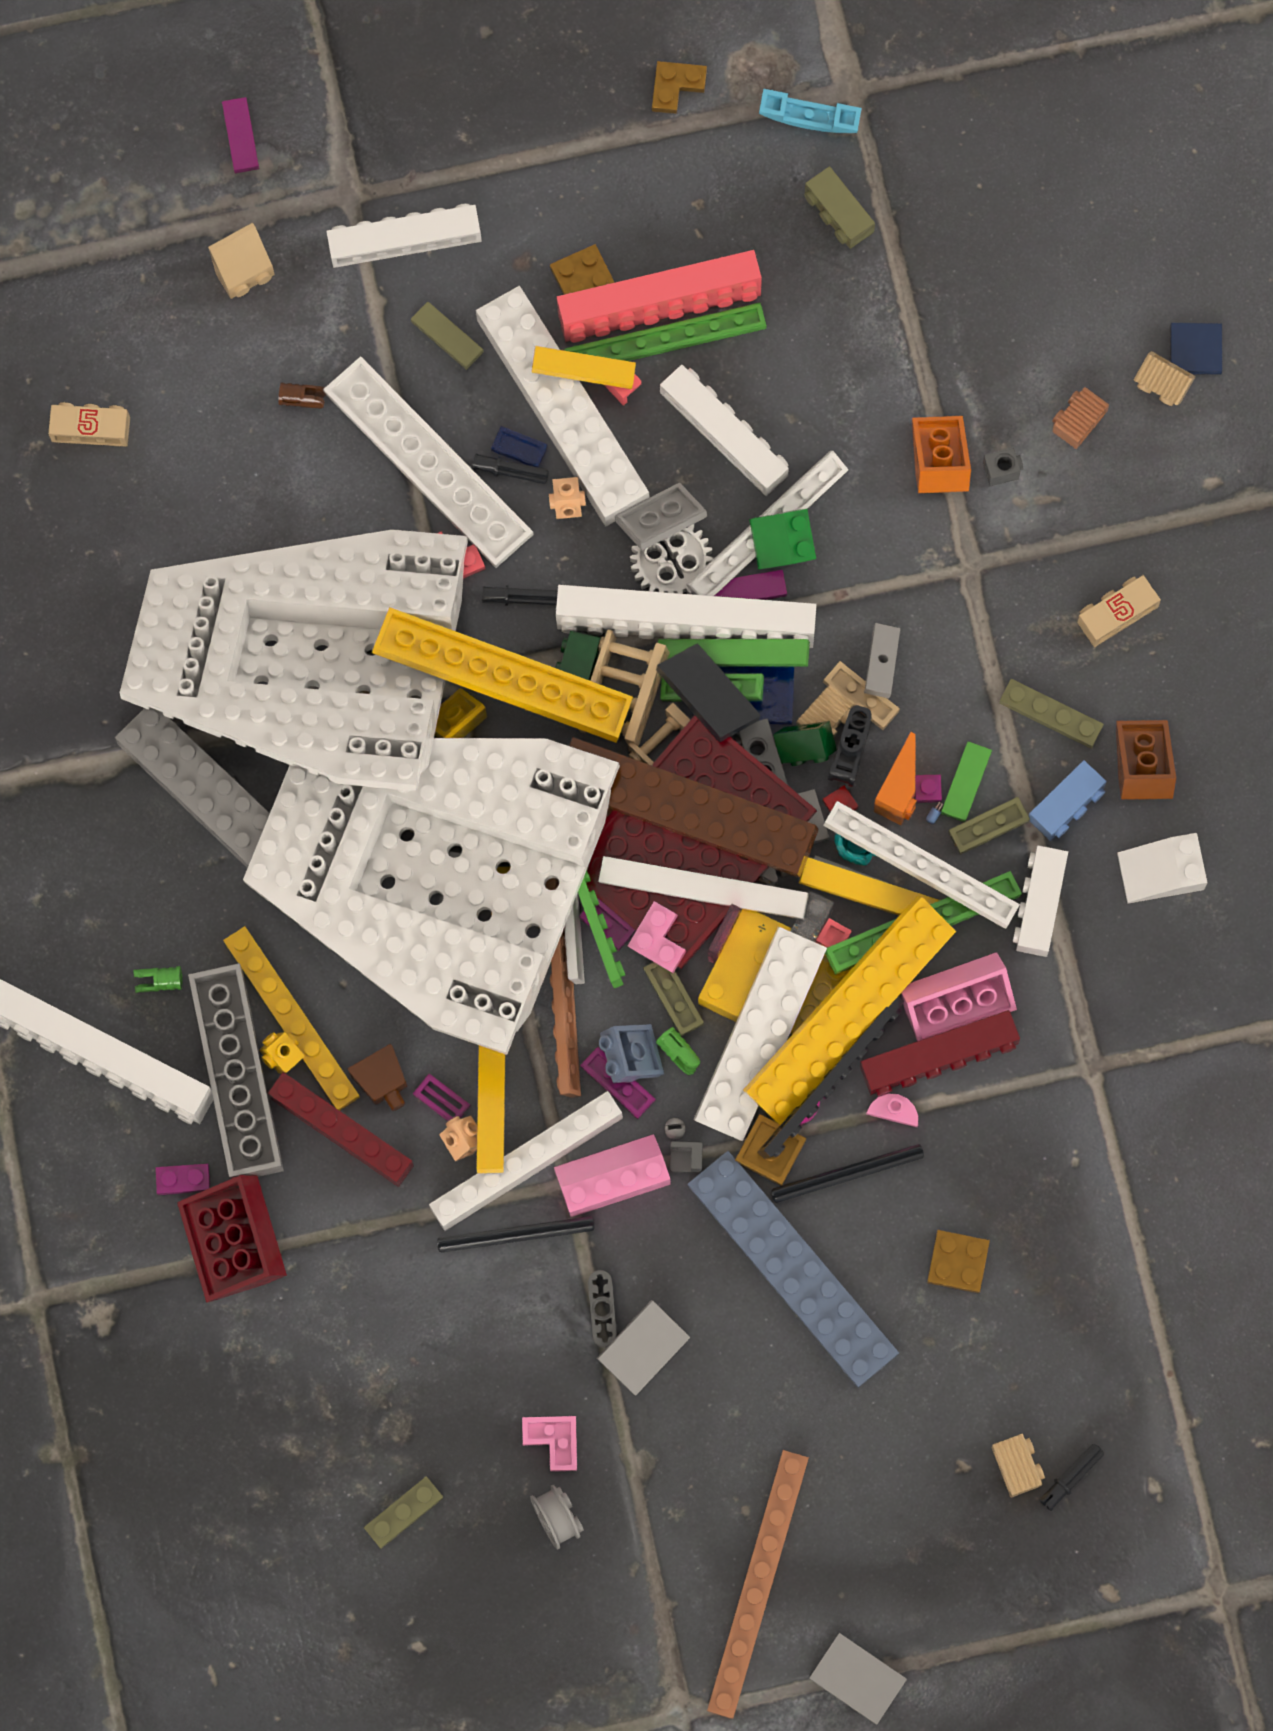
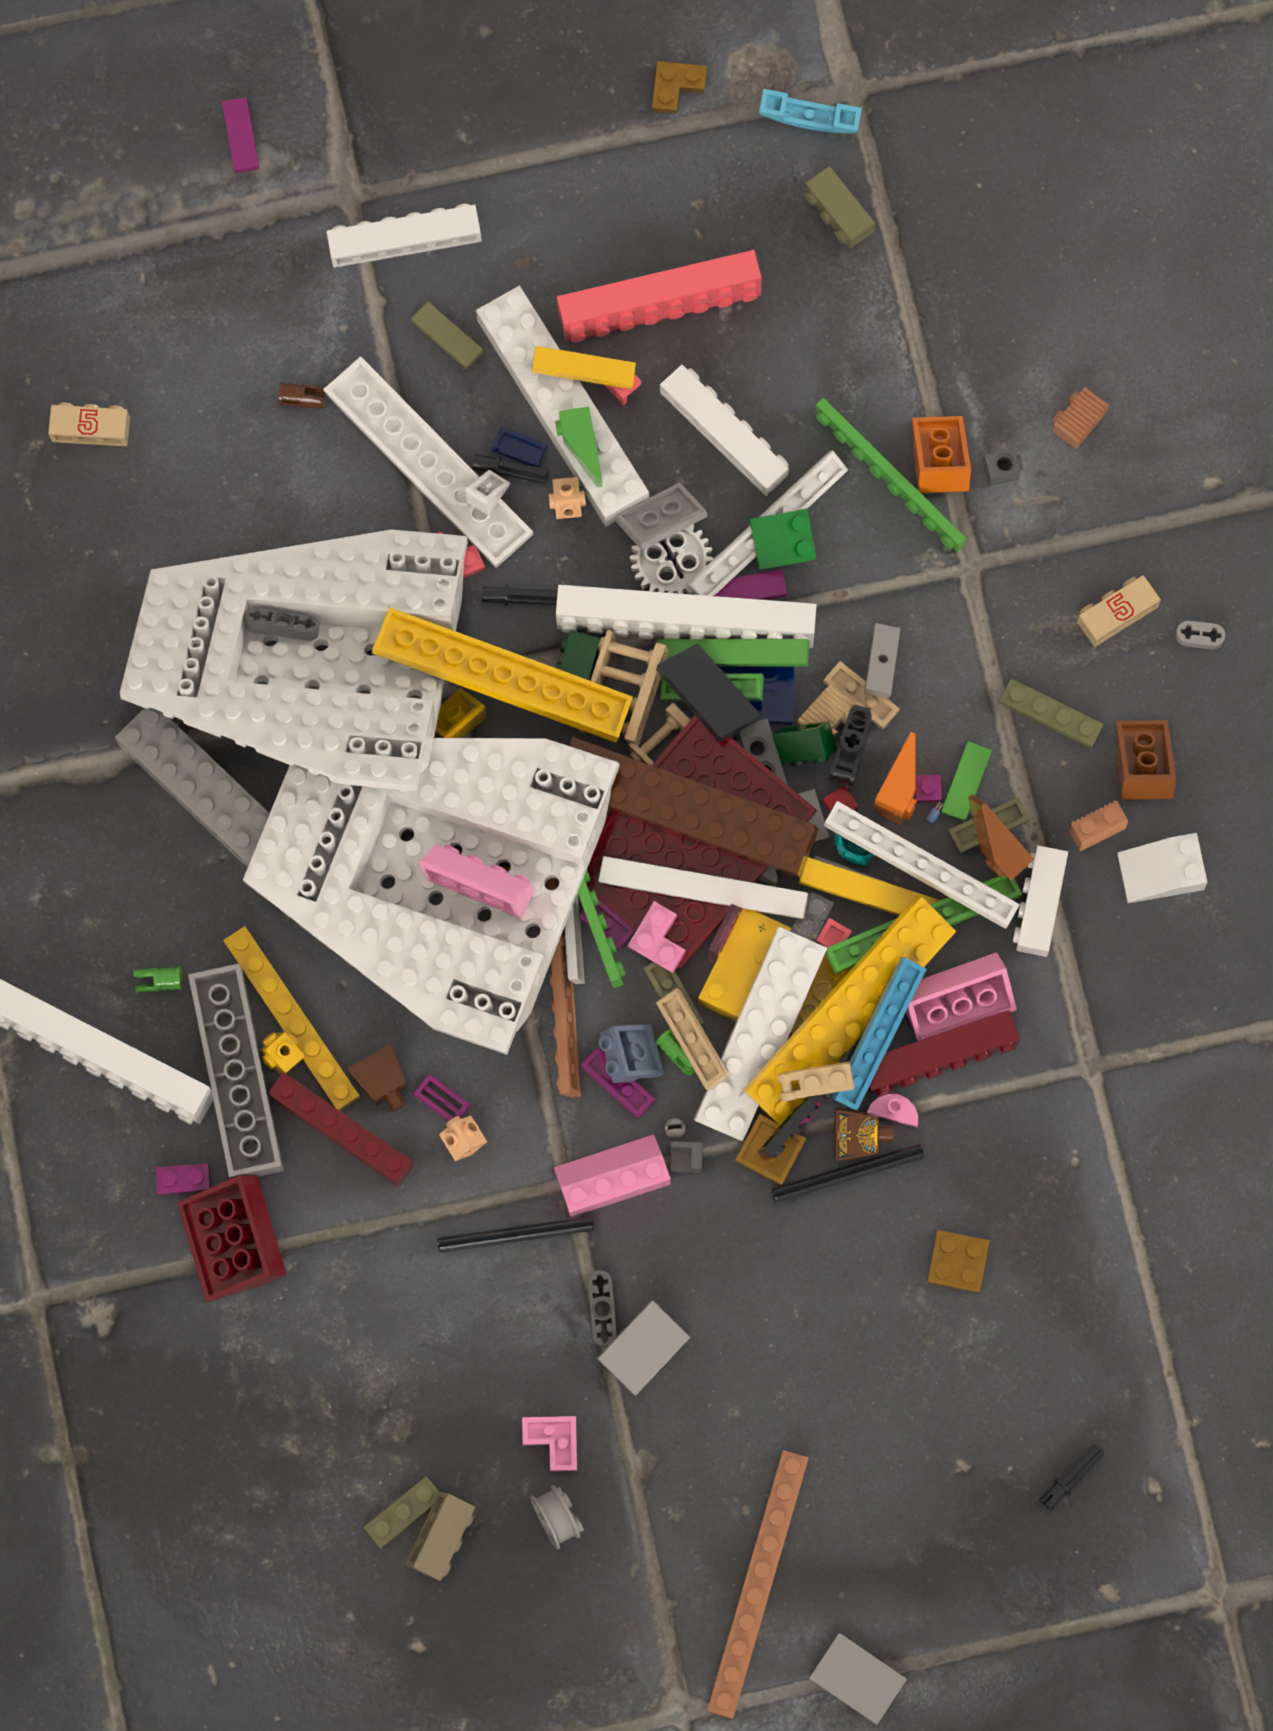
tan slope [208,223,275,299] -> none
white brick [429,1091,623,1231] -> none
yellow tile [477,1045,505,1173] -> none
pearl gold plate [550,244,615,295] -> none
bright green tile [564,303,767,361] -> none
sand blue plate [687,1151,899,1388] -> none
tan brick [991,1434,1045,1497] -> none
medium blue brick [1029,760,1106,841] -> none
tan brick [1134,351,1196,406] -> none
dark blue tile [1170,323,1222,374] -> none
none -> dark grey beam [244,607,320,641]
none -> dark tan brick [405,1491,475,1581]
none -> bright pink slope [419,845,534,919]
none -> white slope [466,470,510,516]
none -> bright green slope [555,406,603,487]
none -> tan tile [656,988,730,1090]
none -> tan plate [777,1061,855,1101]
none -> bright green plate [815,398,966,553]
none -> dark azure plate [832,956,927,1111]
none -> torso [834,1108,894,1161]
none -> dark orange slope [968,794,1034,880]
none -> nougat brick [1069,800,1128,851]
none -> light grey beam [1176,621,1225,649]

